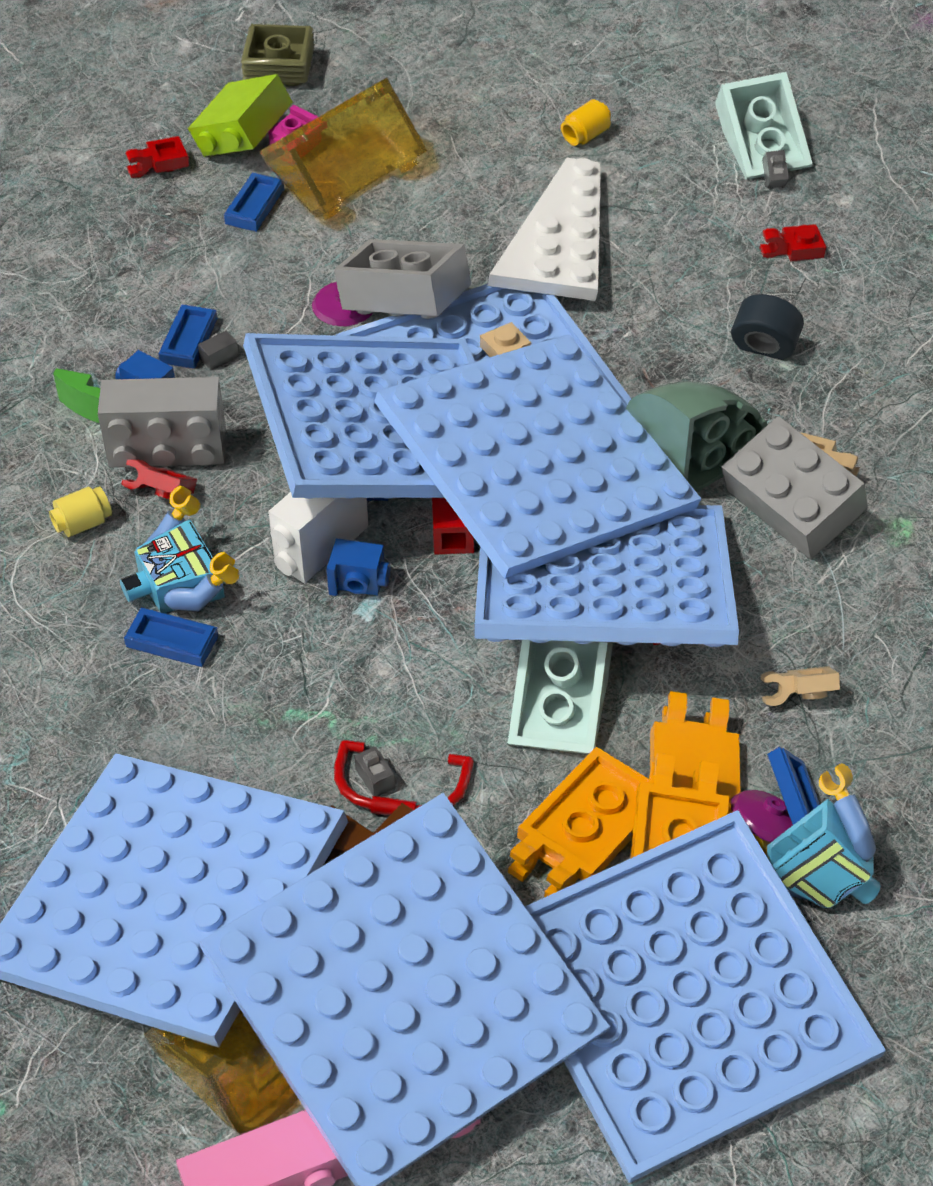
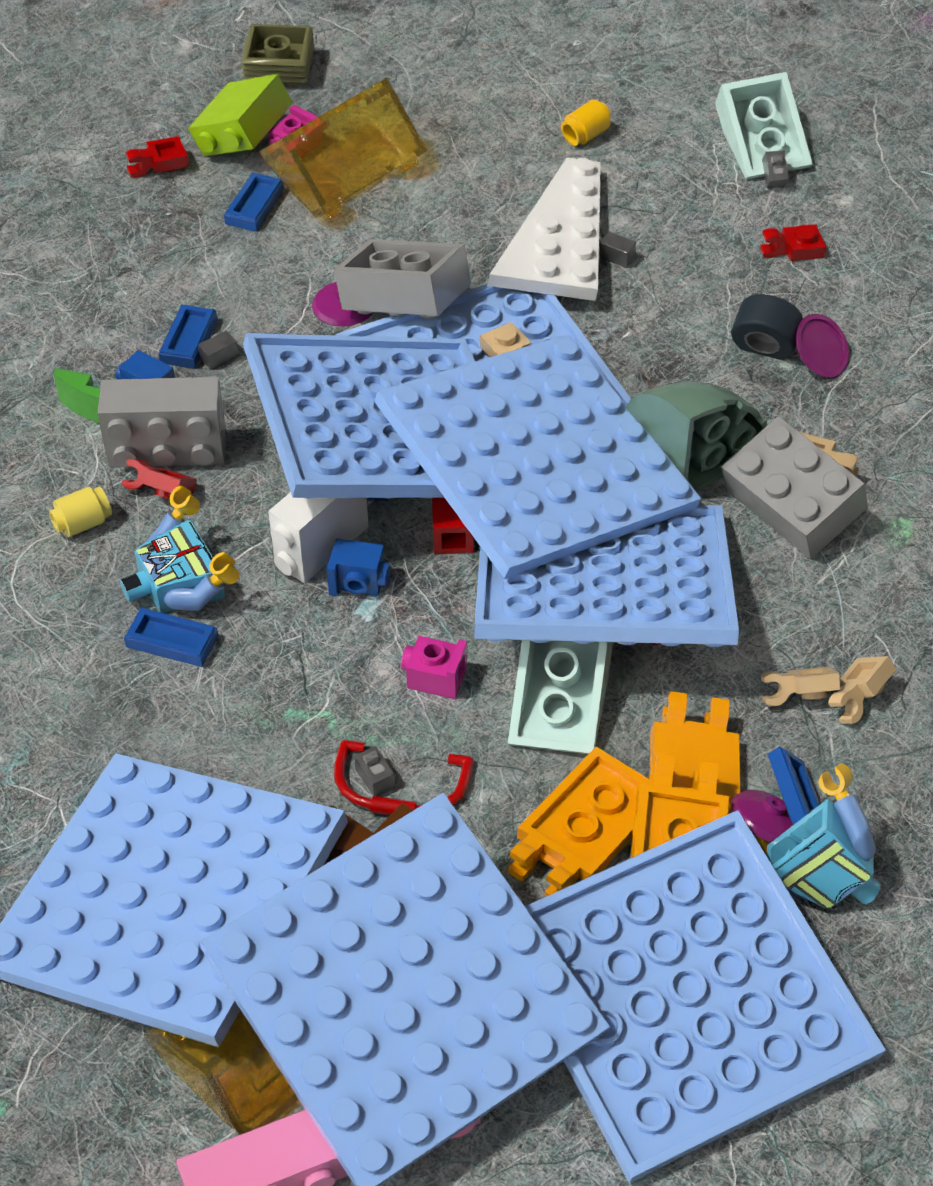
none -> dark pink brick [401,636,467,699]
none -> flat silver piece [599,231,637,268]
none -> magenta piece [796,314,849,378]
none -> tan plate [828,656,896,724]

